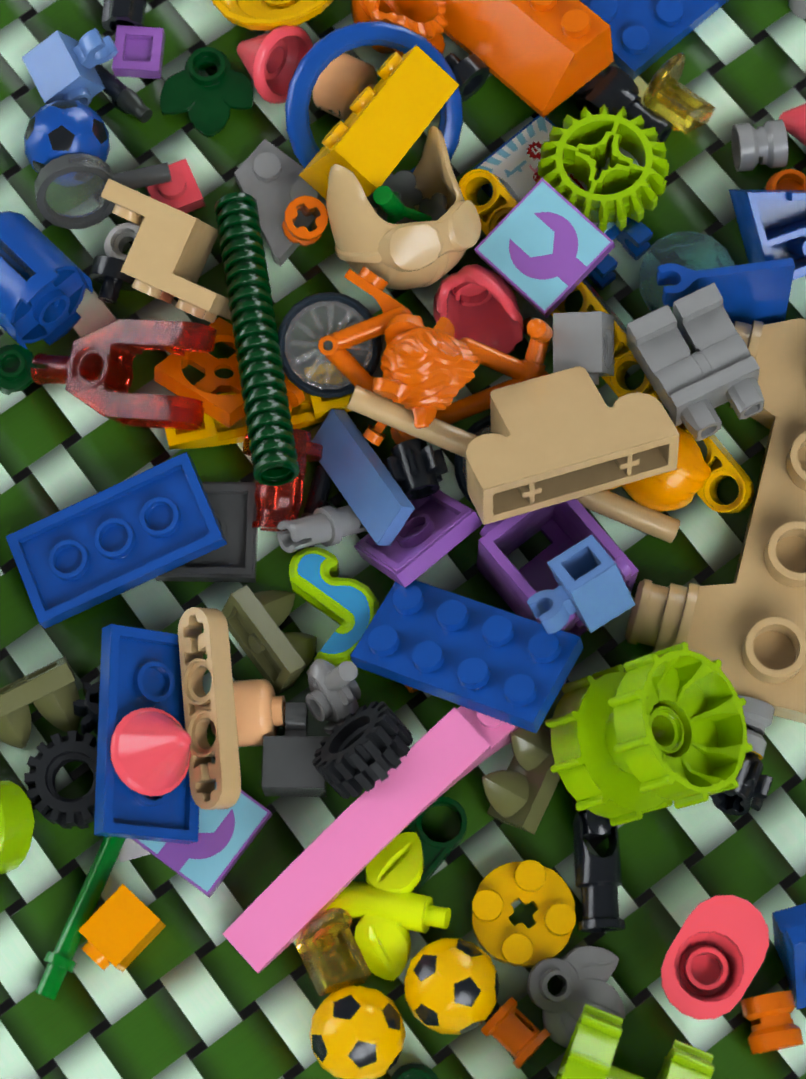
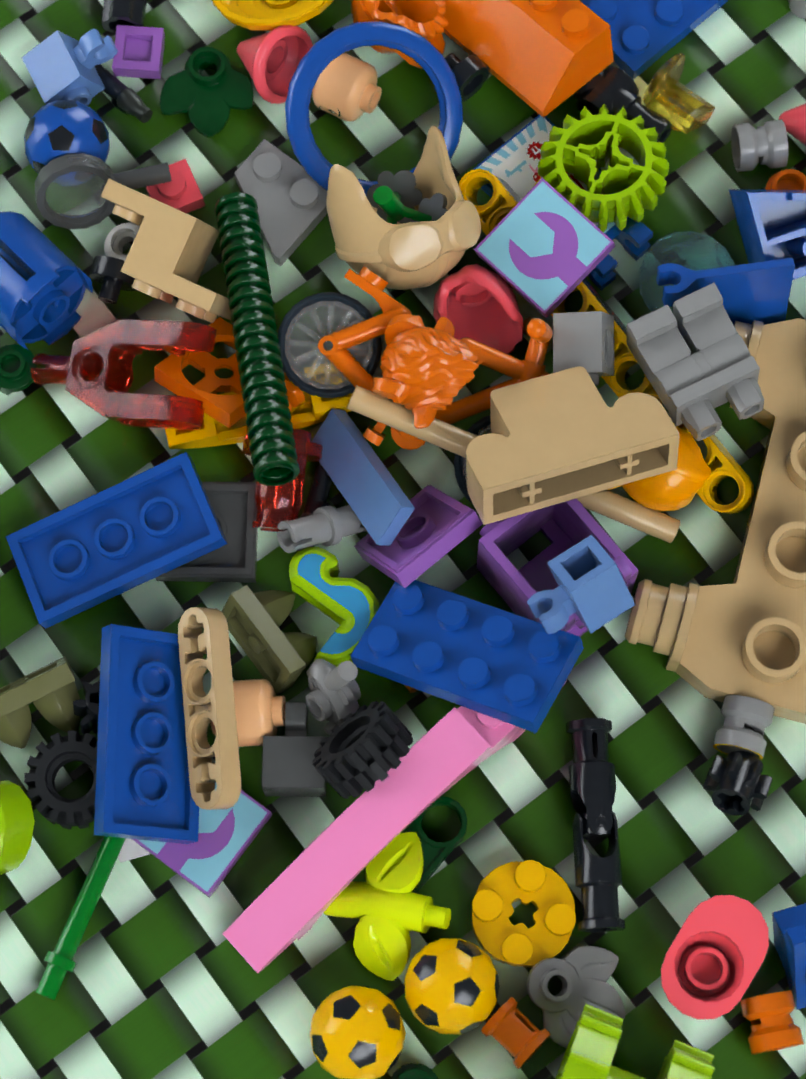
light orange brick [78,884,166,972] -> none
coral hat [110,707,191,797] -> none
orange bush [282,195,328,246] -> none
clear yellow plate [296,908,371,996] -> none
yellow wedge [299,45,459,199] -> none
black gear [385,439,448,500] -> none
olive tile [482,724,561,834] -> none
lime piece [545,642,753,827] -> none

